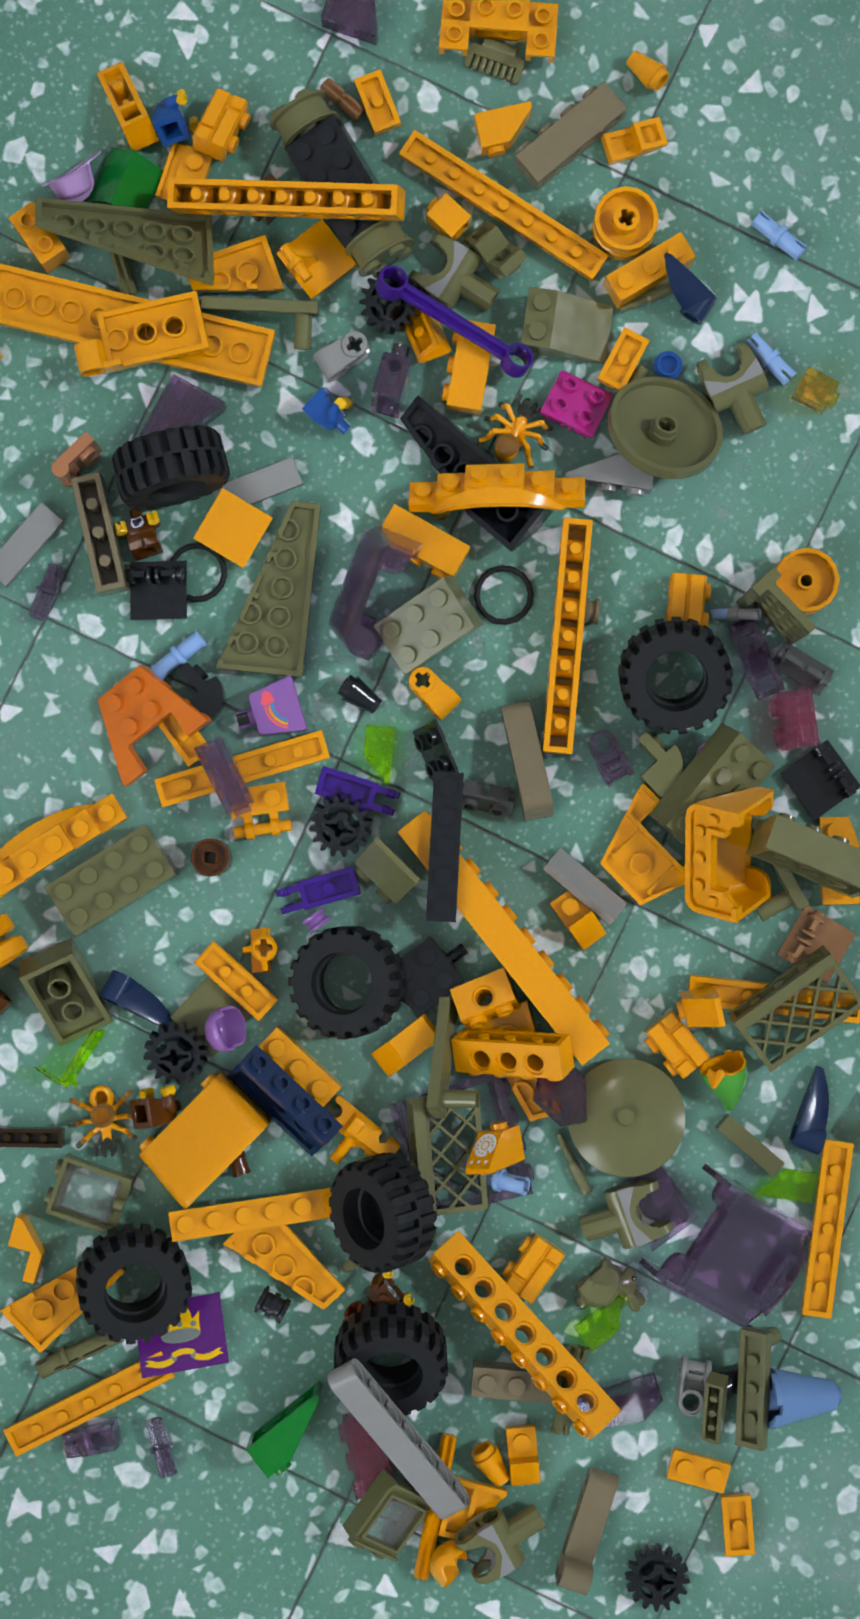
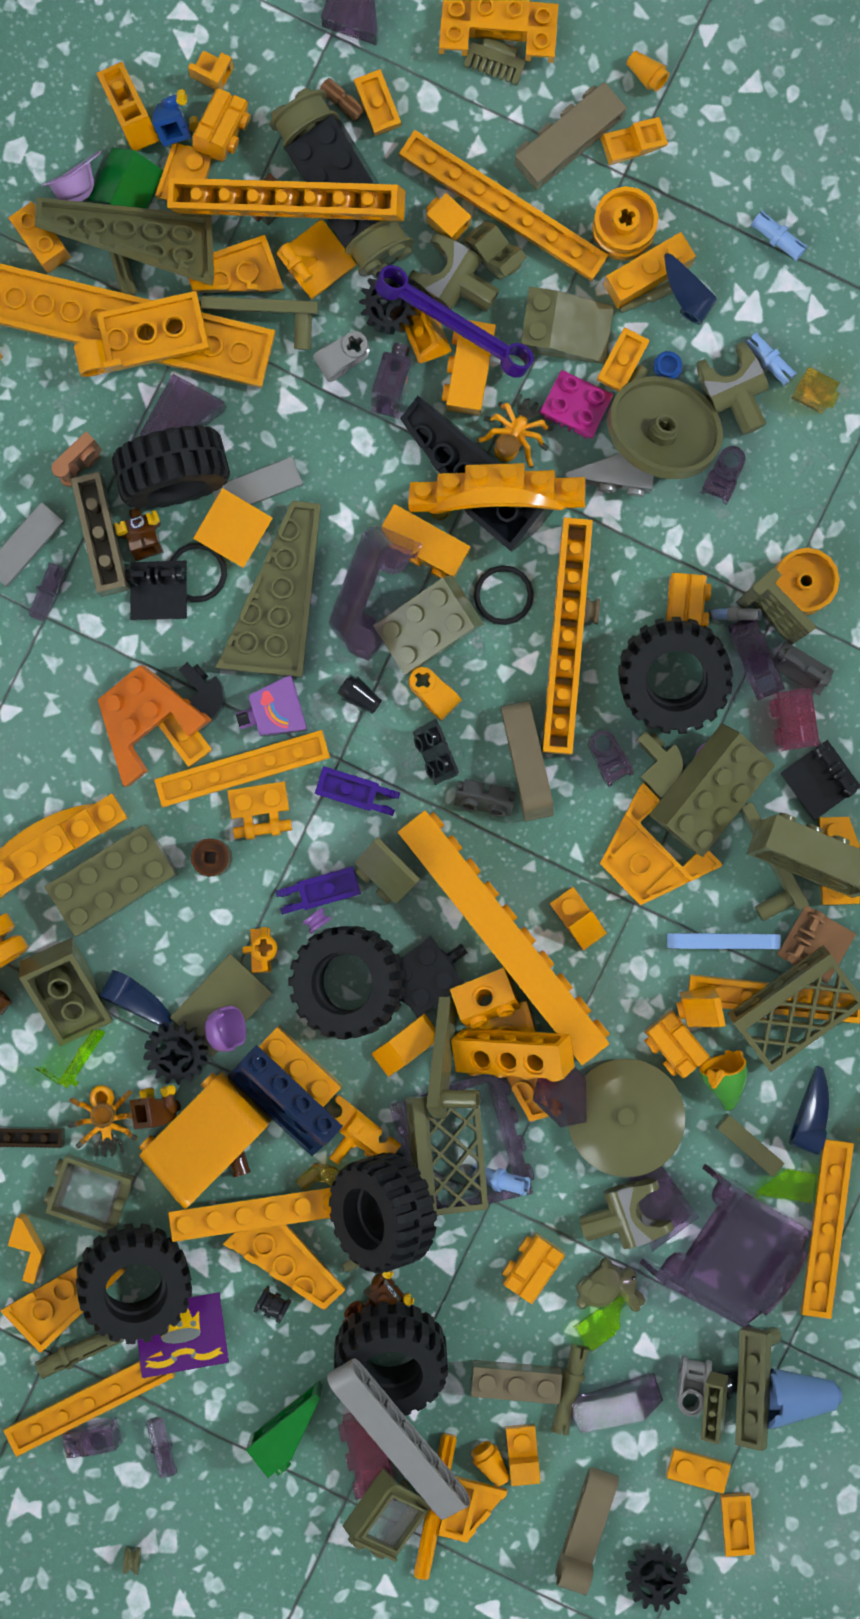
light blue pin [151,630,208,680] -> none
clear purple slope [194,736,256,818] -> none
light orange tile [194,941,279,1021] -> none
blue piece [302,387,354,435] -> none
black gear [309,793,373,857] -> none
clear neon green slope [364,724,396,784] -> none
black plate [426,771,464,922] -> none
light orange brick [428,1231,622,1440] -> none
light orange hair [429,1540,467,1588] -> none
olive connector [454,1504,546,1584] -> none
light orange slope [465,1120,525,1174] -> none
light orange slope [474,101,532,158] -> none
light grey tile [543,847,627,925] -> none
olive piece [556,1133,592,1196] -> none
light orange windscreen [685,787,774,923] -> none
none -> olive bush [123,1546,141,1575]
none -> light orange panel [188,51,234,90]
none -> clear yellow arm [295,1163,339,1191]
none -> light blue beam [667,933,781,949]
none -> clear purple piece [700,446,746,505]

